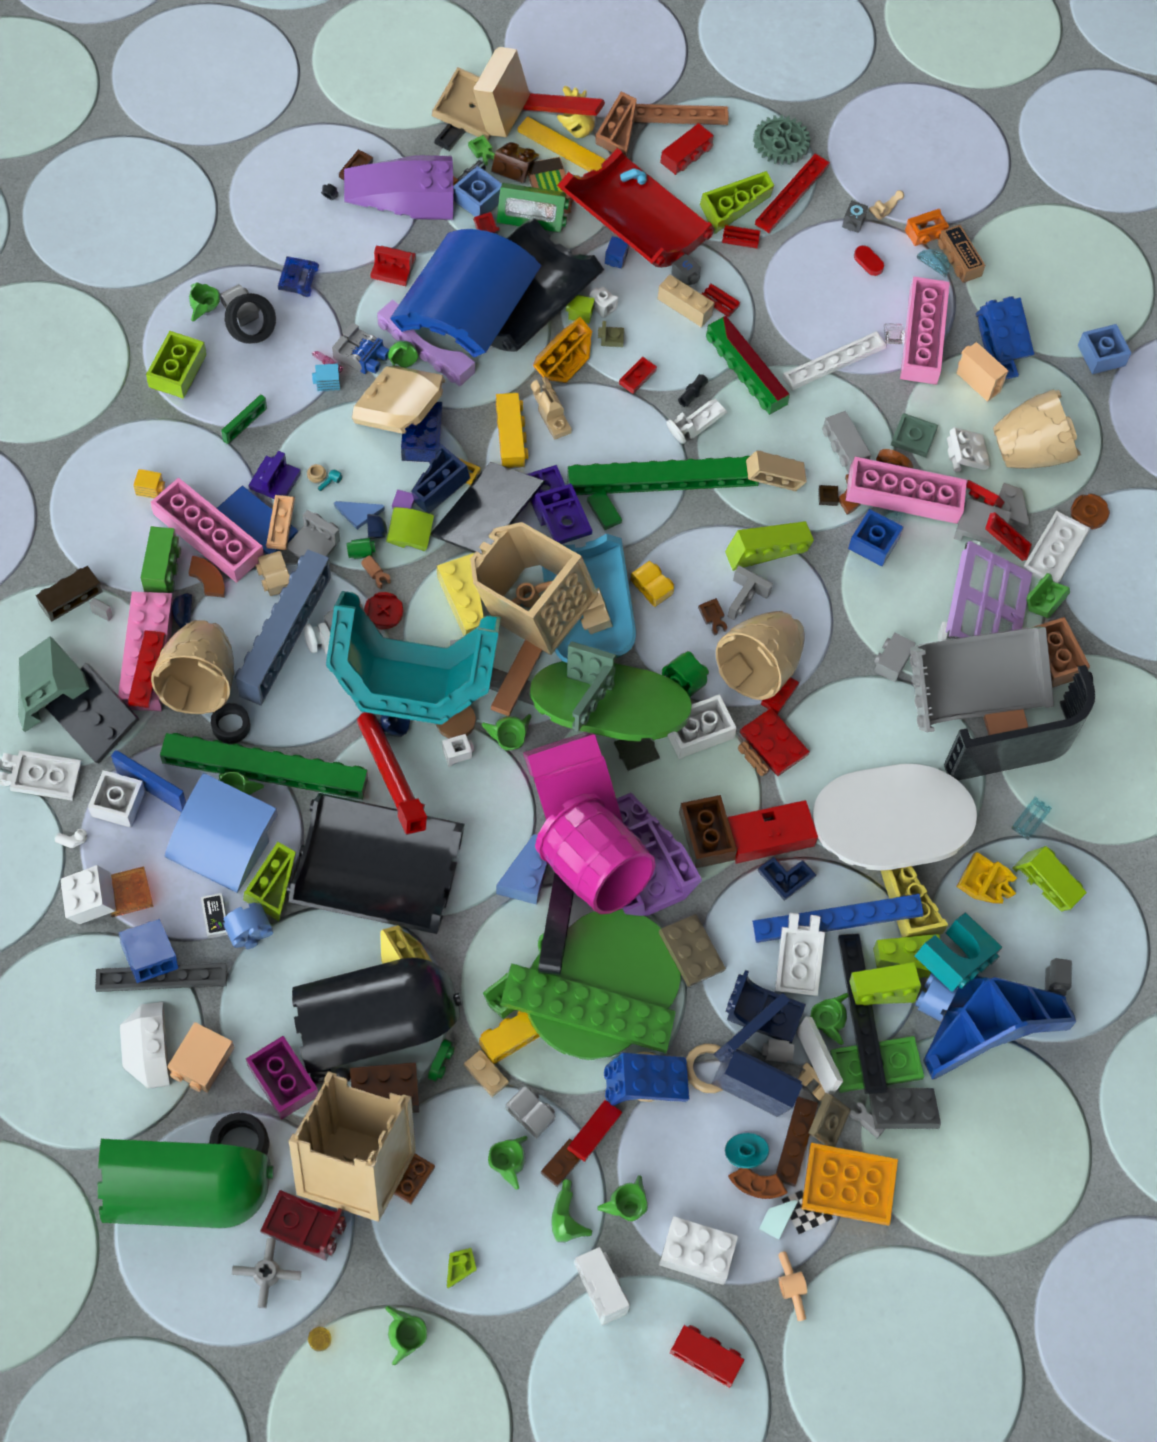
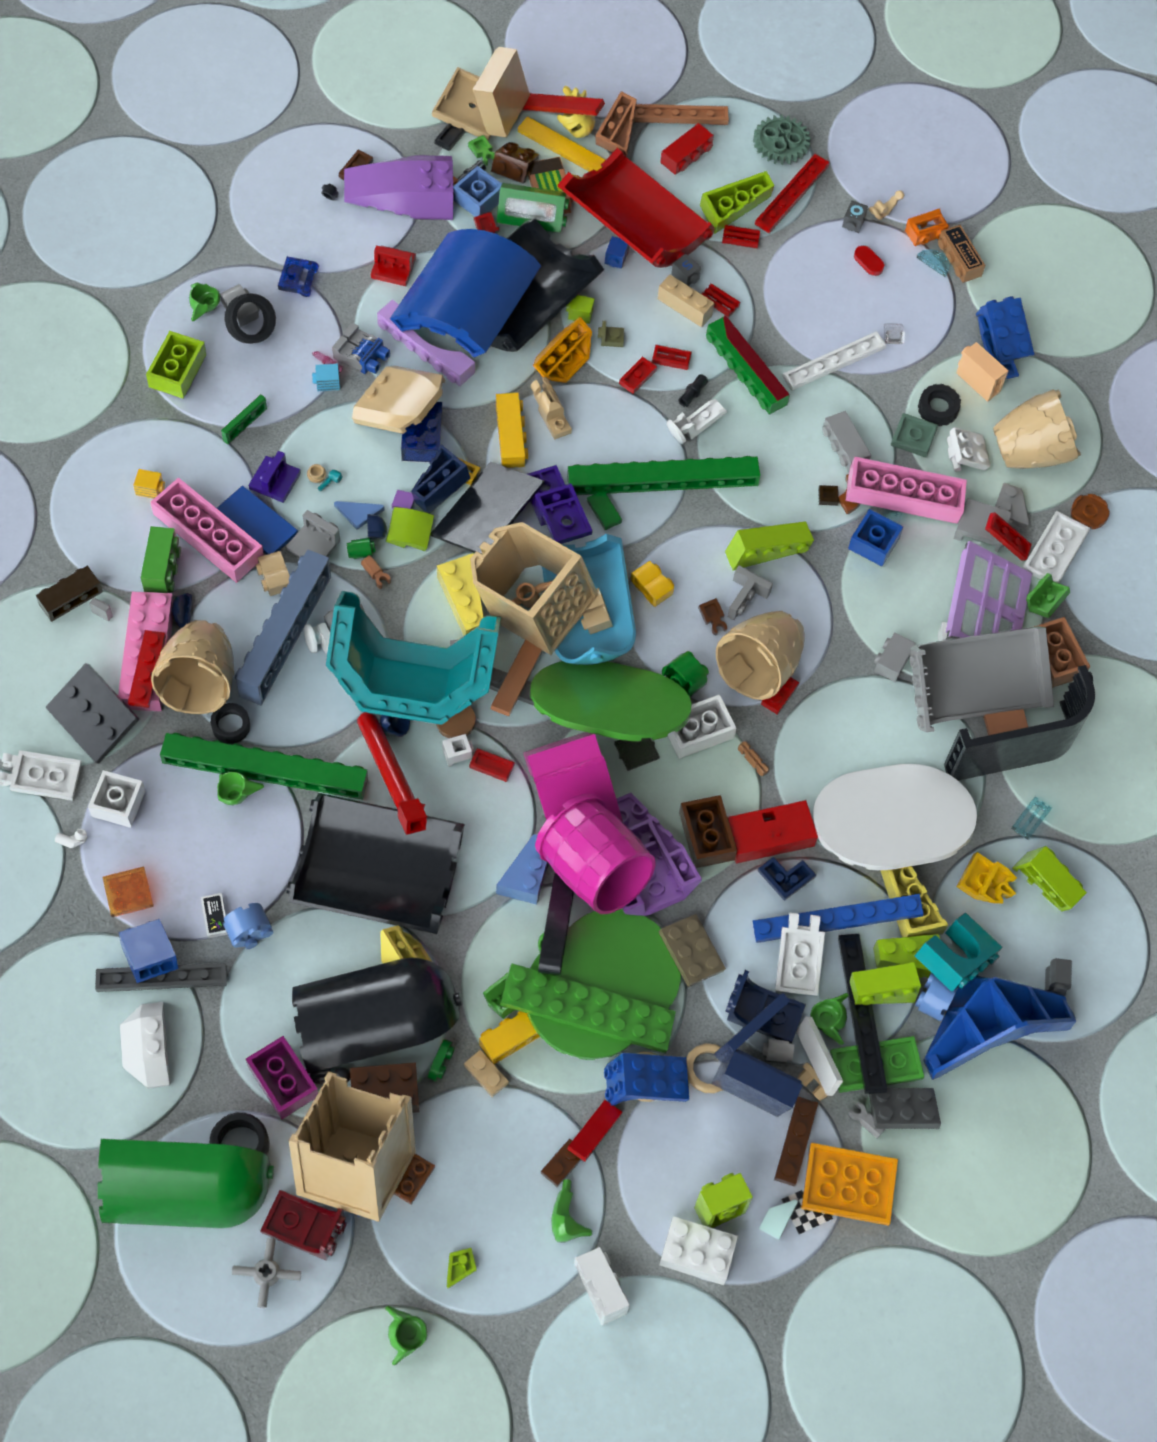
sand green wedge [18,636,89,732] -> none
white brick [61,865,116,924] -> none
blue tile [111,750,186,813] -> none
medium blue slope [164,773,278,893] -> none
light nougat brick [167,1022,234,1093] -> none
dark orange tile [188,556,225,598] -> none
lime wedge [243,842,296,921] -> none
light nougat tile [266,495,295,550] -> none
clear yellow tile [308,1327,331,1352] -> none
red tile [364,592,404,630] -> none
bright green hair [388,341,419,368] -> none
bright green piece [482,714,532,751] -> none
bright green piece [488,1136,528,1189] -> none
light grey brick [505,1086,556,1139] -> none
sand green bracket [567,641,616,732] -> none
white brick [589,286,618,318] -> none
bright green piece [597,1175,648,1221] -> none
medium azure arm [620,169,647,184] -> none
red brick [670,1325,745,1388] -> none
teal dish [725,1133,769,1168] -> none
dark orange tile [728,1168,788,1199] -> none
red plate [739,708,810,777] -> none
tan brick [746,450,807,491] -> none
light nougat piece [778,1252,807,1321] -> none
dark tan tile [809,1093,851,1147] -> none
dark orange tile [876,449,914,469] -> none
bright pink brick [900,277,950,385] -> none
red plate [966,480,1005,509] -> none
medium blue brick [1078,324,1131,375] -> none
none -> red tile [469,748,515,782]
none -> red tile [651,344,692,370]
none -> lime brick [694,1172,753,1228]
none -> black tyre [918,384,961,426]

